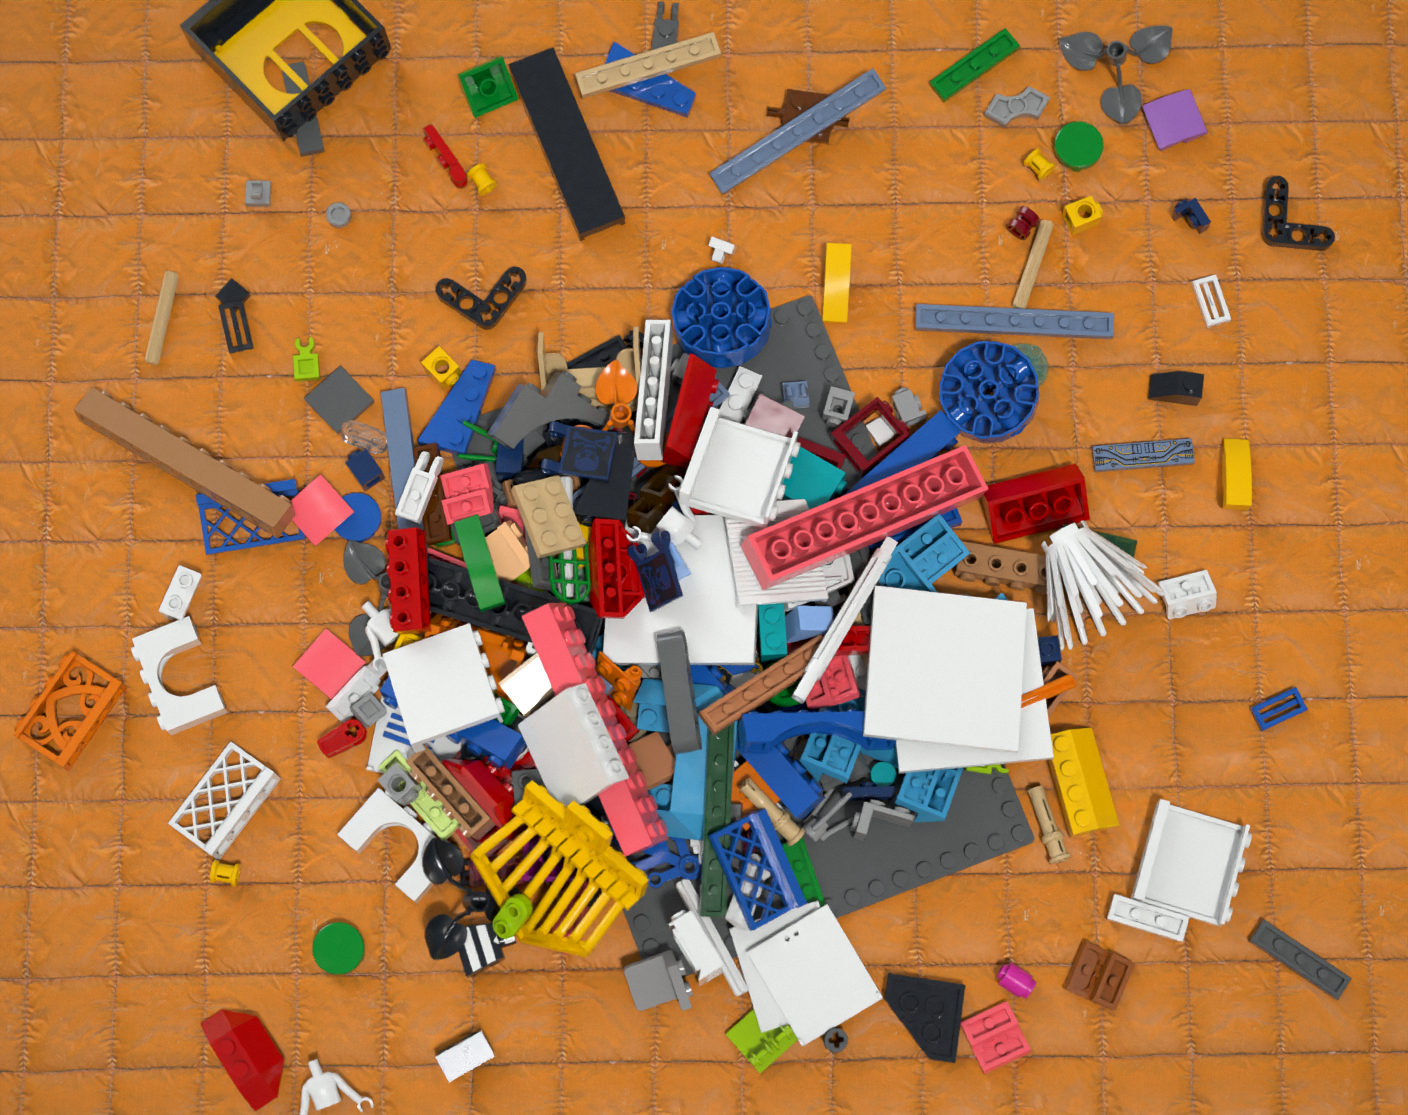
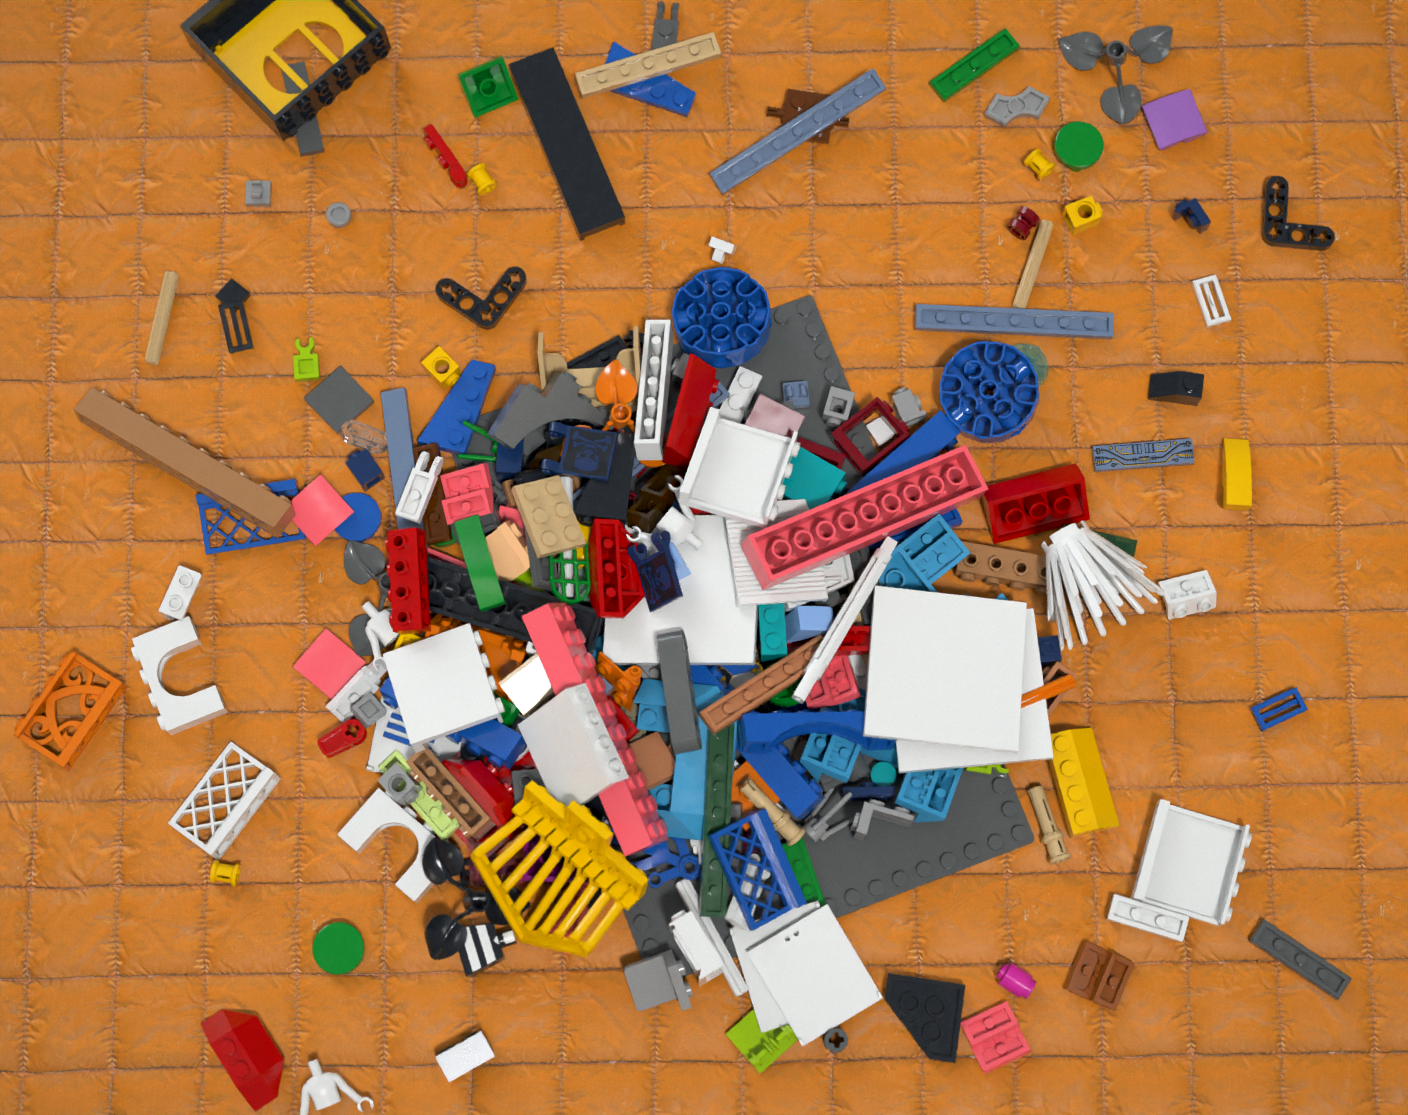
lime plate [493,894,533,939] -> none
yellow slope [822,243,852,324] -> none

